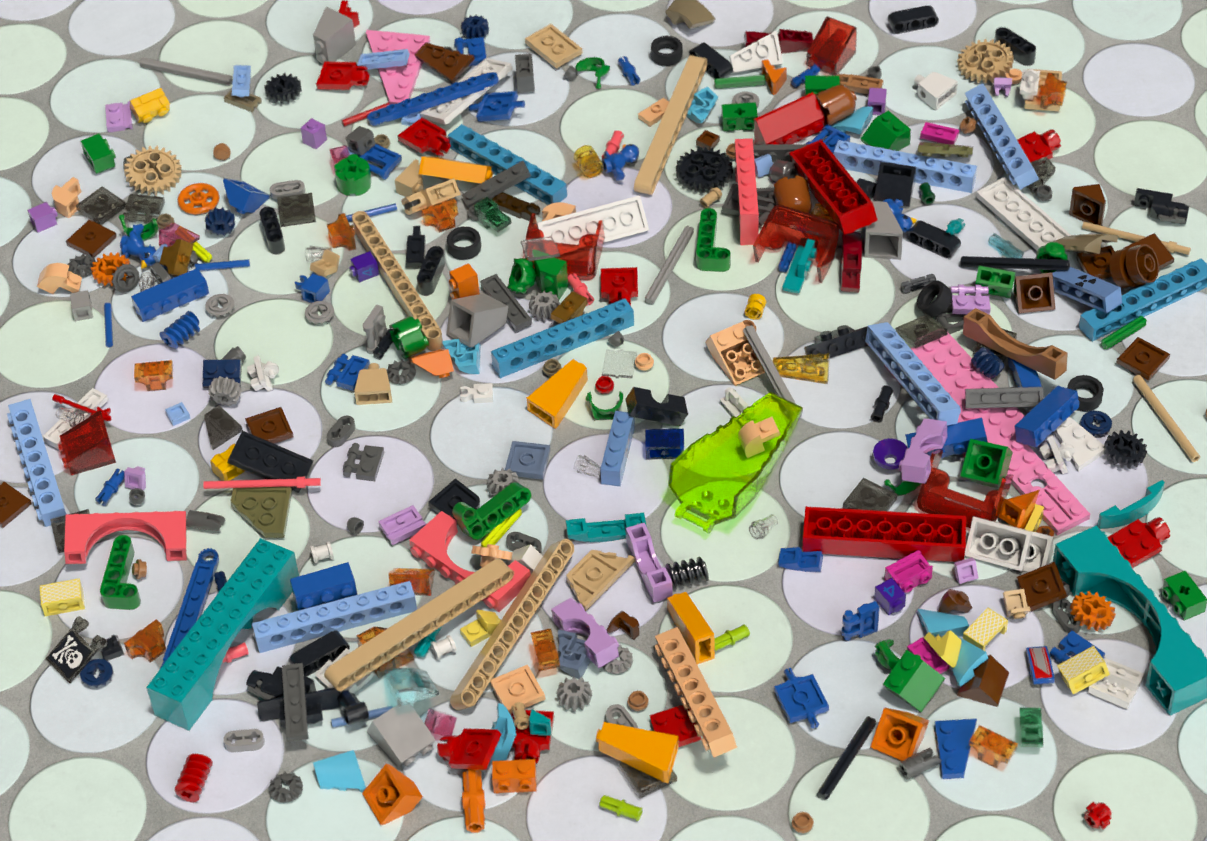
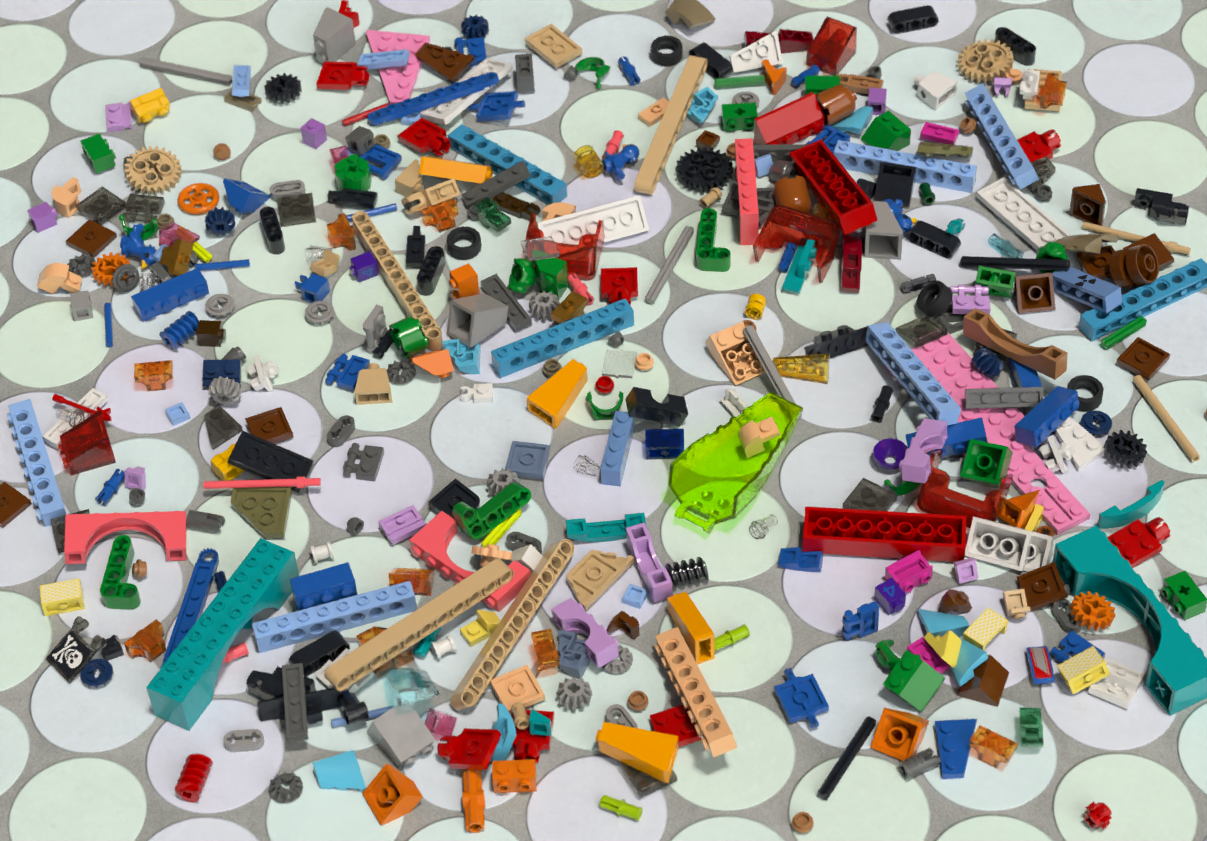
none -> dark brown brick [196,320,226,347]
none -> black hinge [327,188,378,209]
none -> light blue tile [622,584,648,609]

